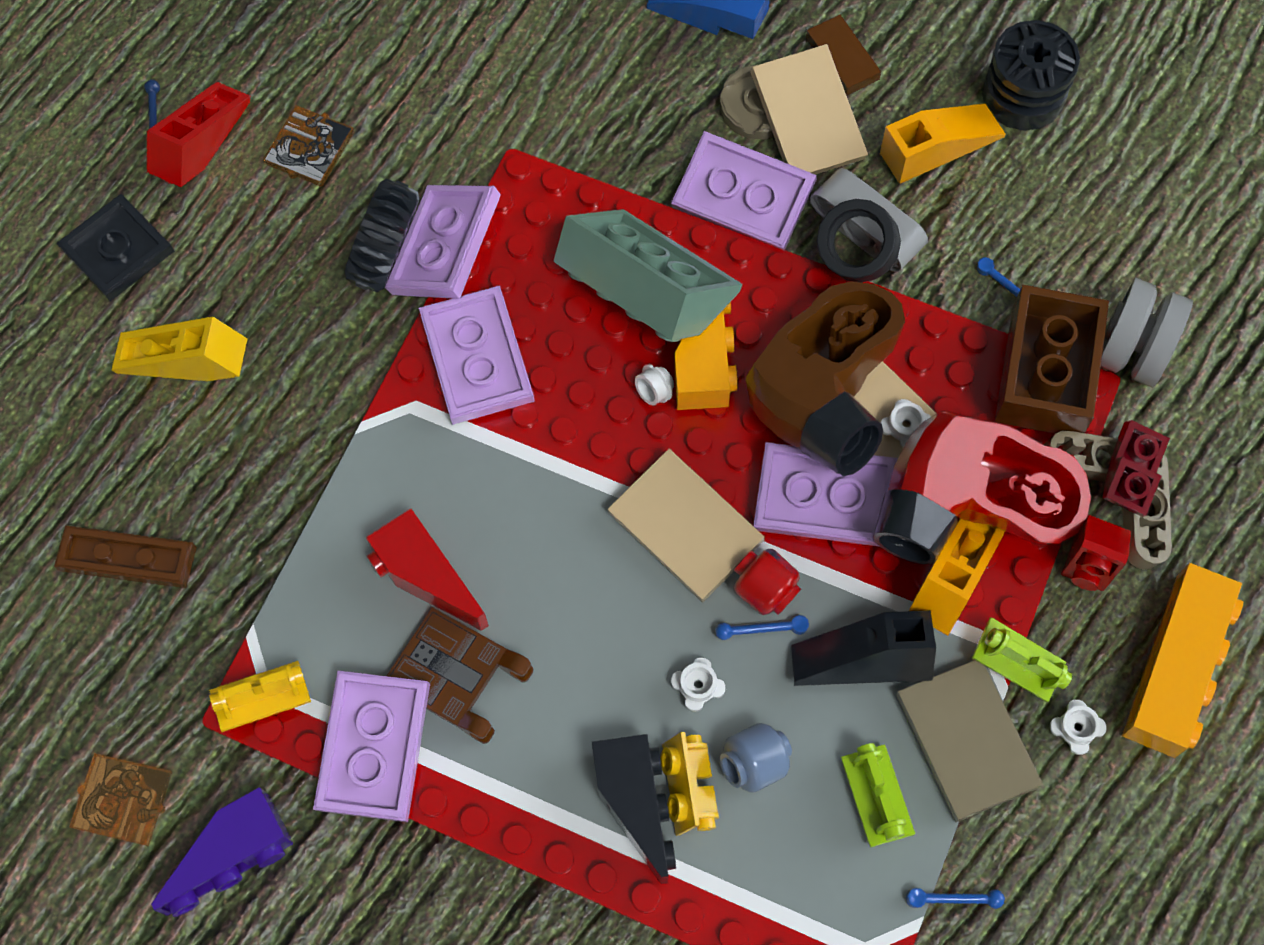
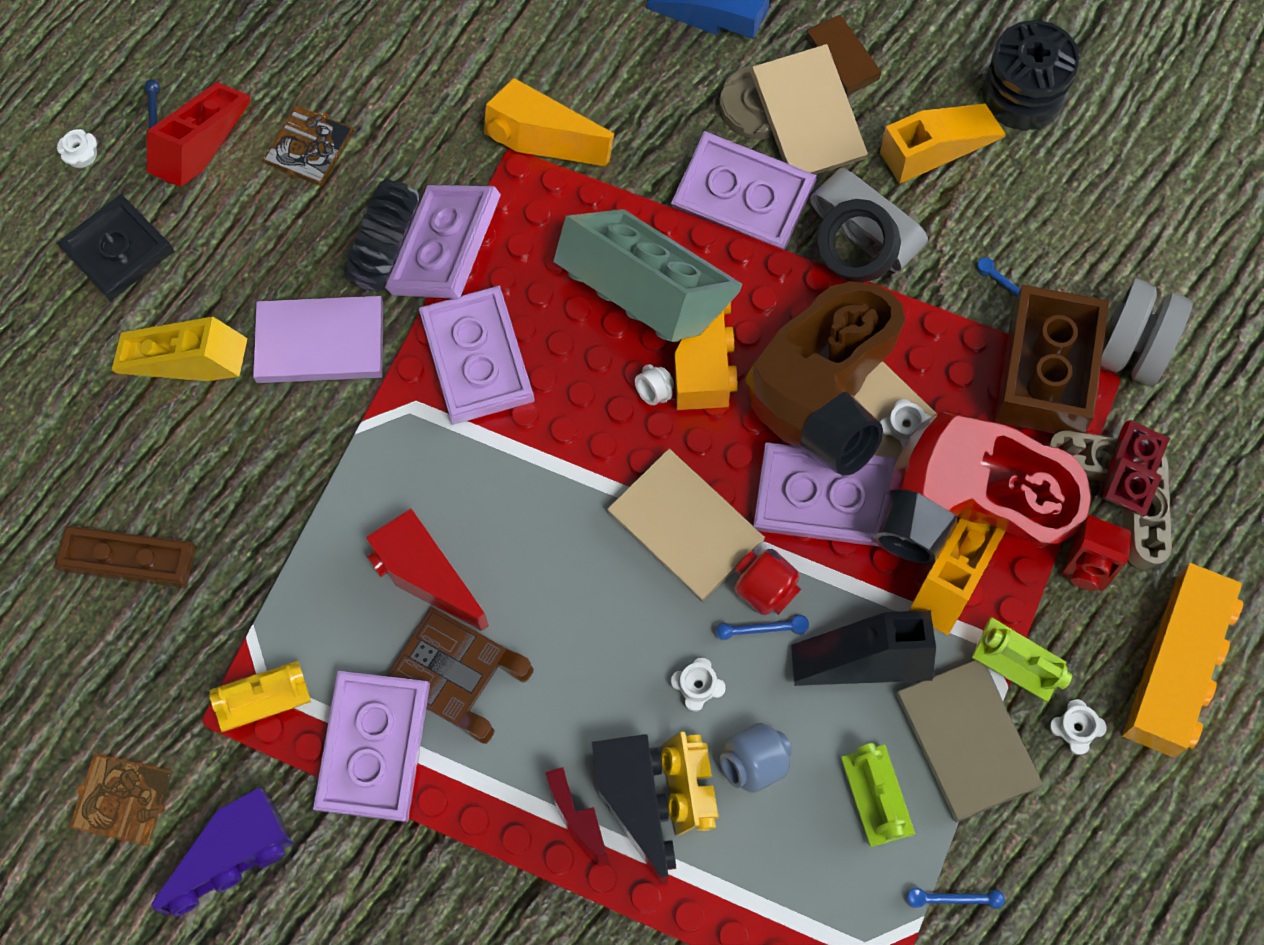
none -> white plate [57,129,97,168]
none -> lavender tile [253,296,383,383]
none -> light orange slope [484,78,614,166]
none -> dark red slope [545,767,609,866]

